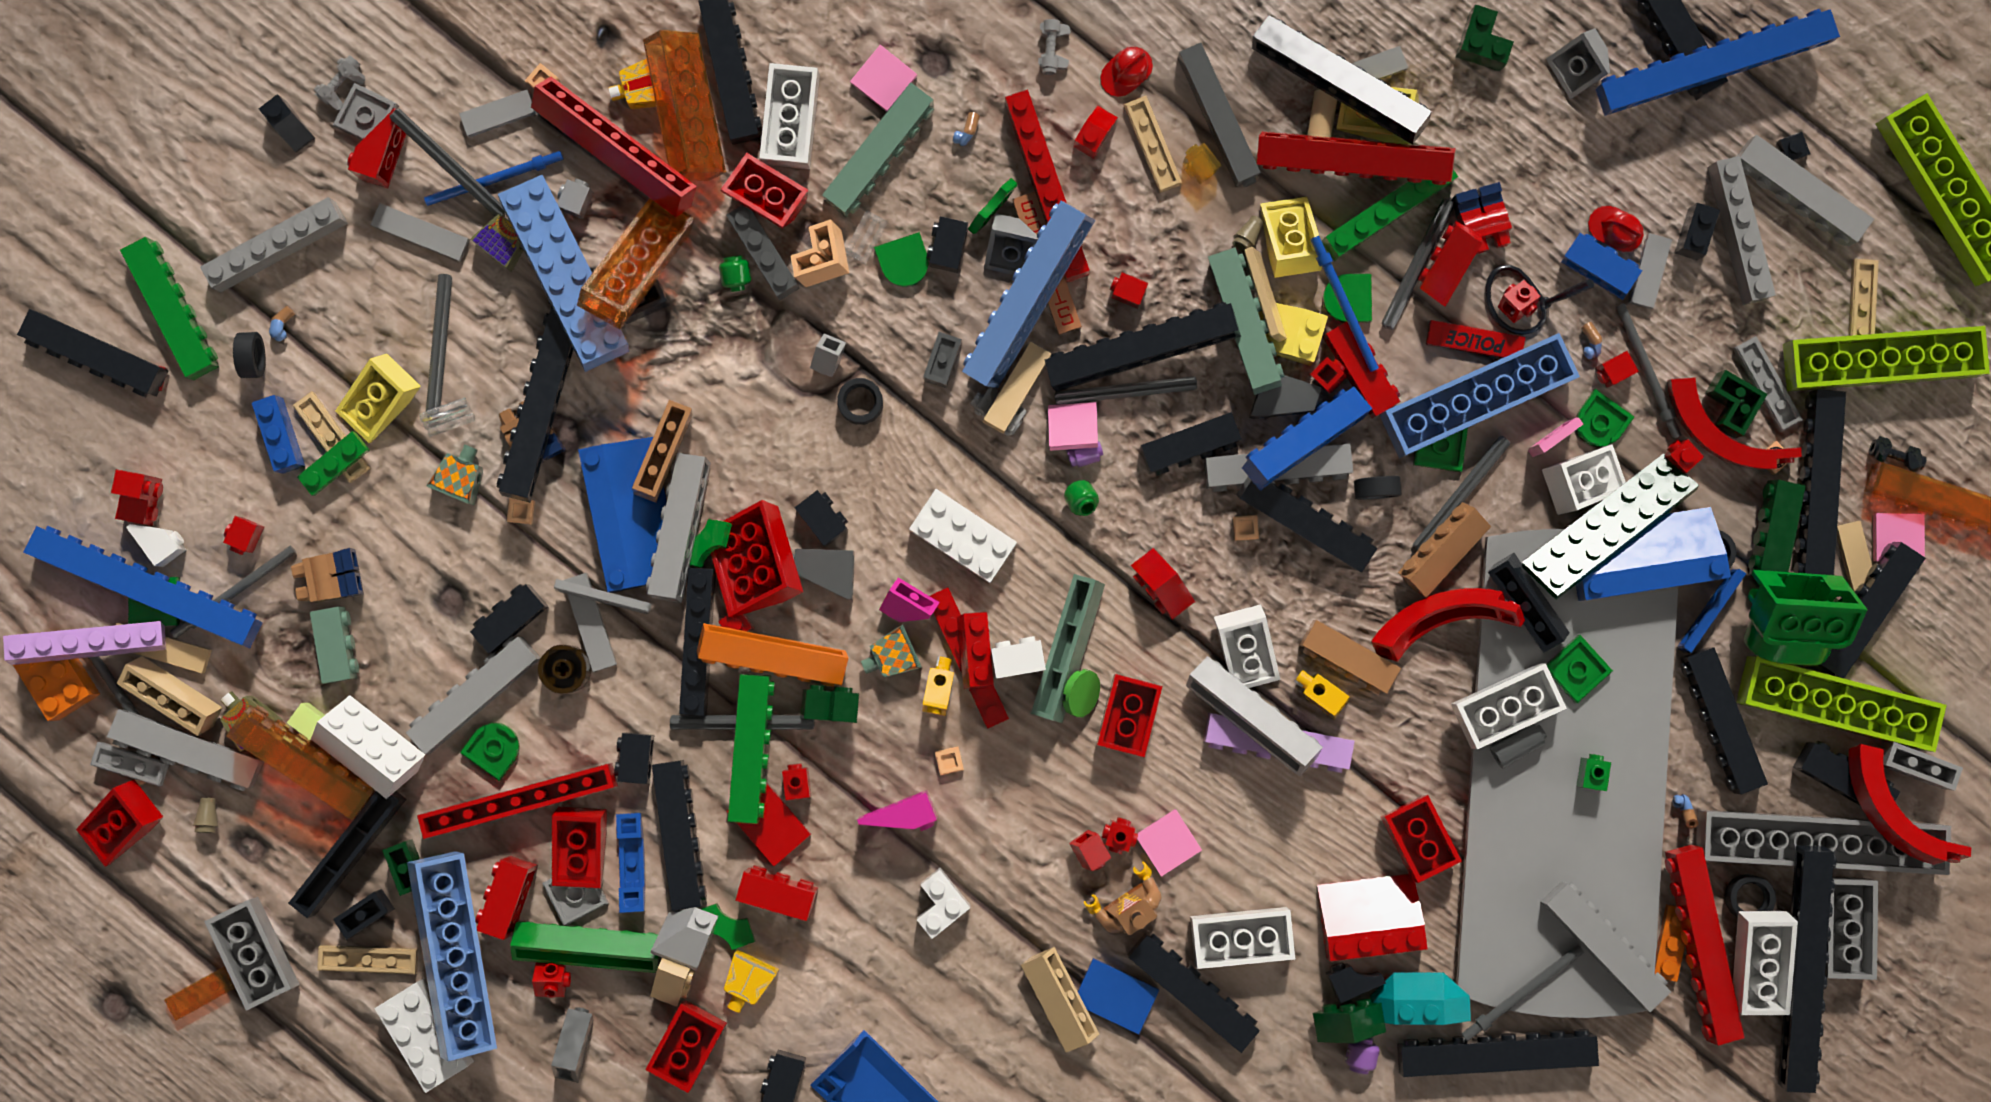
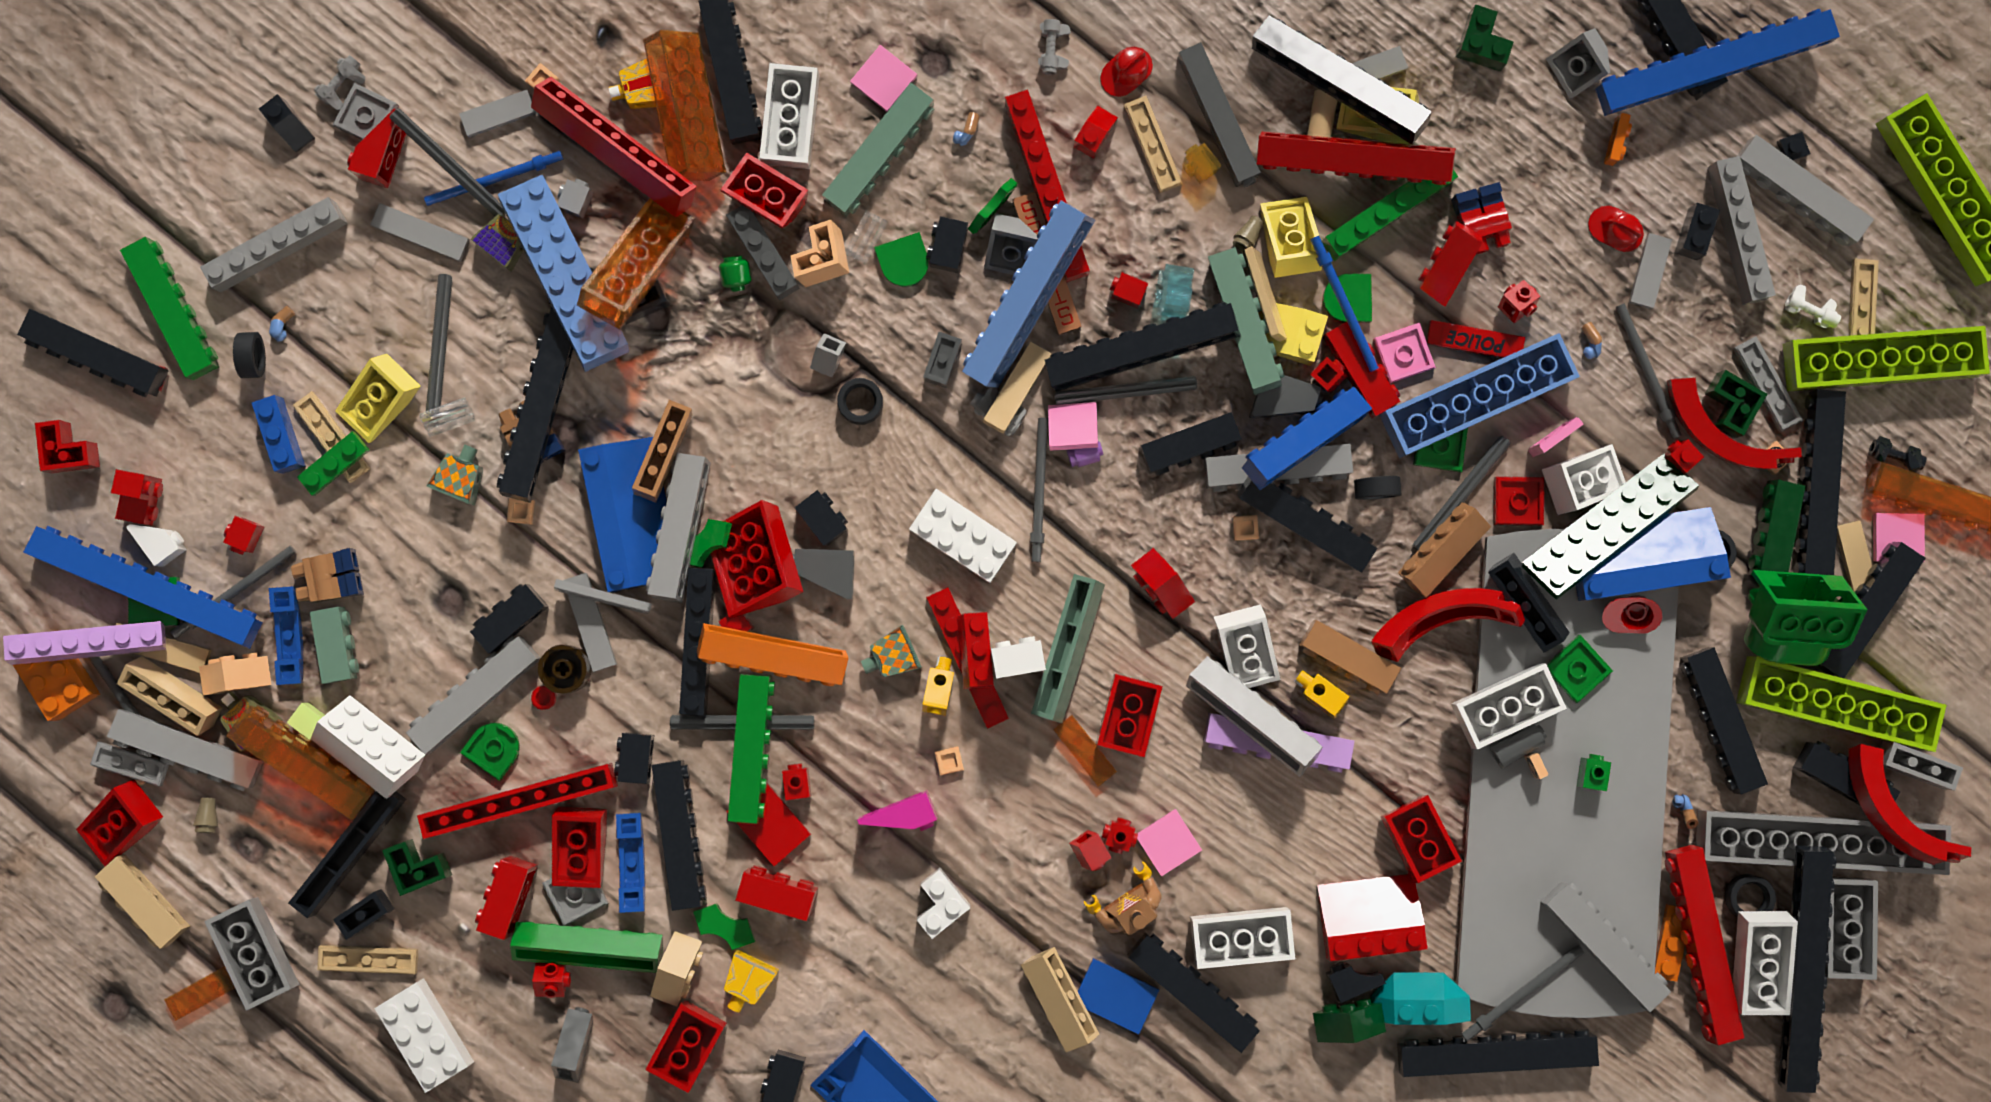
medium blue brick [407,851,497,1062] -> none
light grey slope [651,907,718,971] -> none
dark green brick [800,685,859,723] -> none
dark pink slope [879,578,940,622] -> none
bright green tile [1063,669,1100,717] -> none
green head [1064,480,1099,516] -> none
medium lavender head [1345,1038,1380,1074] -> none
dark grey axle [1381,199,1454,330] -> none
black piece [1485,265,1594,335] -> none
blue brick [1561,233,1643,300] -> none
green tile [1576,389,1634,447] -> none
red brick [1596,351,1639,388] -> none
blue tile [1677,569,1746,653] -> none
none -> red brick [35,420,100,474]
none -> tan brick [95,855,190,949]
none -> light nougat brick [199,653,271,696]
none -> blue slope [269,586,303,685]
none -> red tile [531,686,557,710]
none -> dark grey bar [1030,418,1048,562]
none -> clear orange tile [1053,715,1117,787]
none -> clear light blue brick [1153,264,1194,318]
none -> bright pink tile [1373,323,1436,384]
none -> red tile [1494,477,1544,526]
none -> light nougat tile [1524,752,1548,779]
none -> red piece [1602,595,1662,634]
none -> orange plate [1604,113,1632,166]
none -> white piece [1785,285,1841,328]

